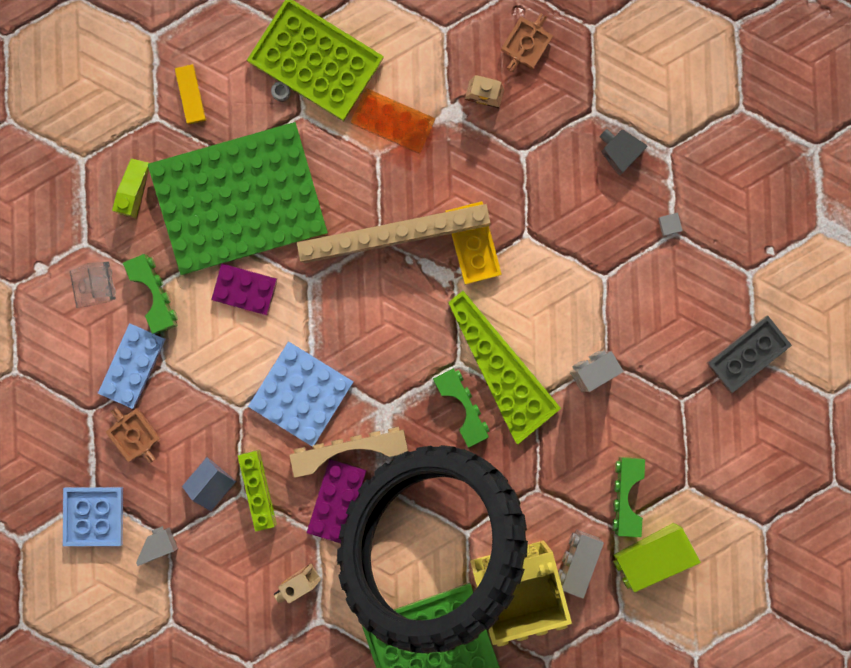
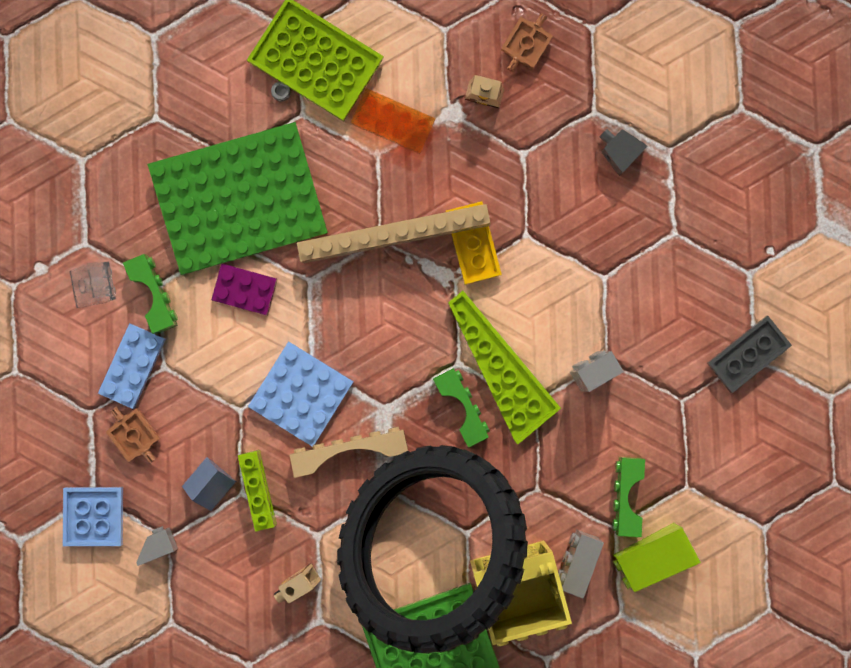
lime slope [112,159,149,218] -> none
yellow tile [175,64,207,125] -> none
magenta plate [306,459,366,544] -> none
light grey tile [658,213,683,236] -> none

